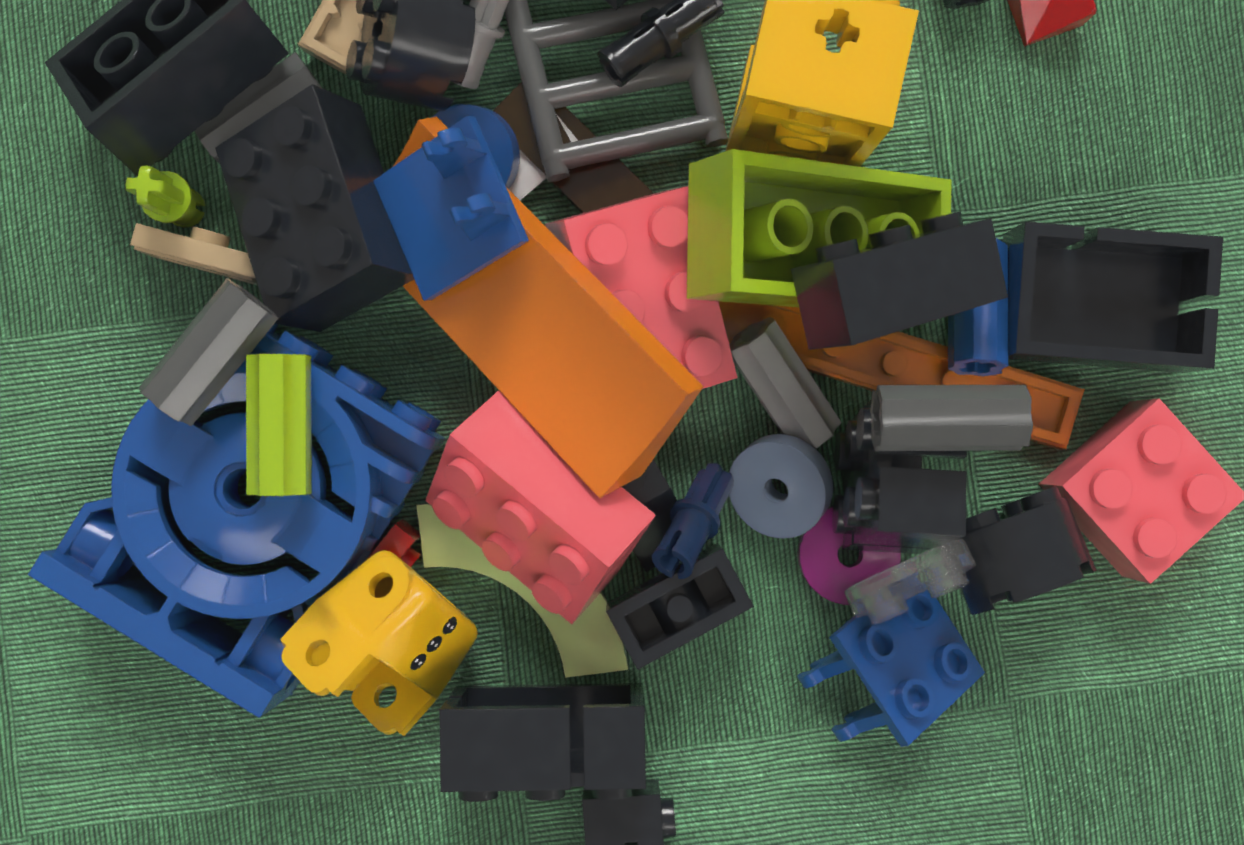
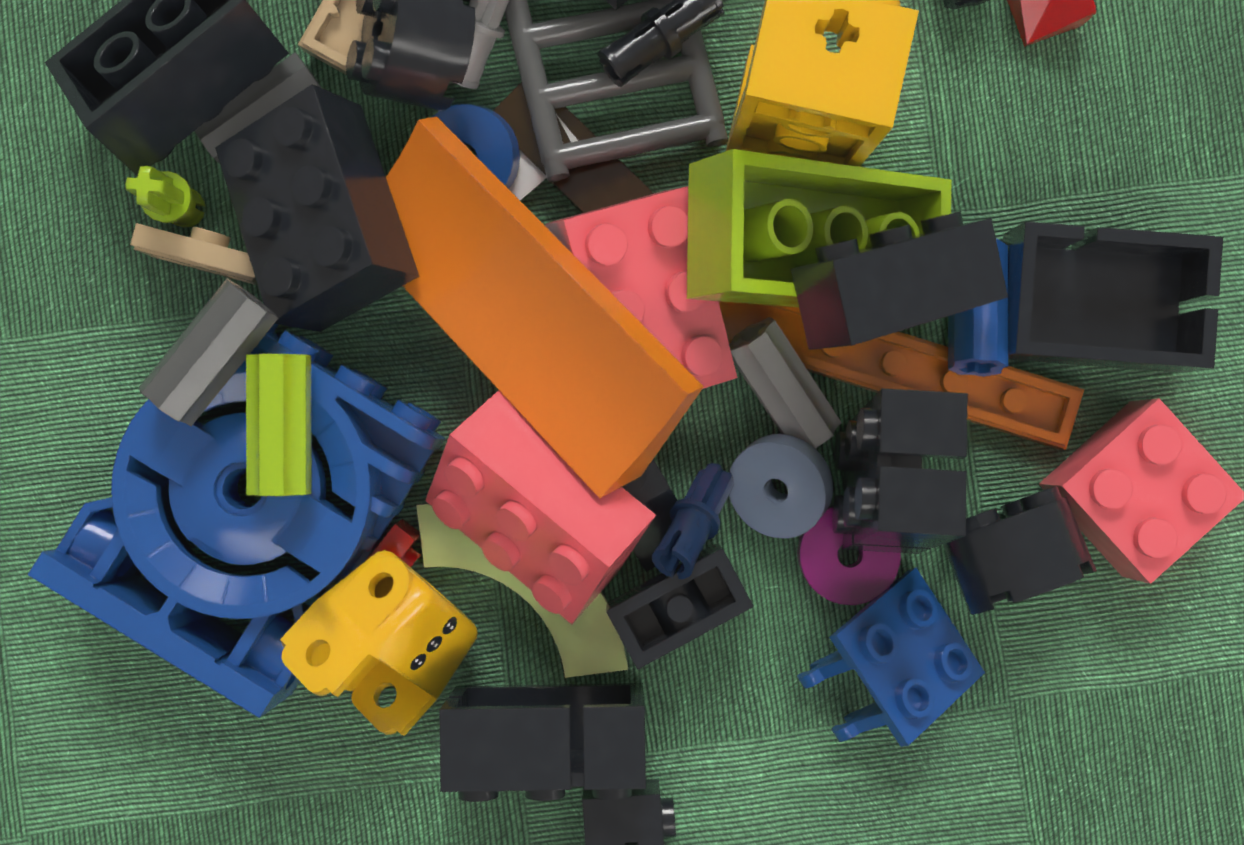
blue plate [373,115,529,301] -> none
clear plate [844,539,976,625] -> none
dark grey axle [870,385,1033,451] -> none

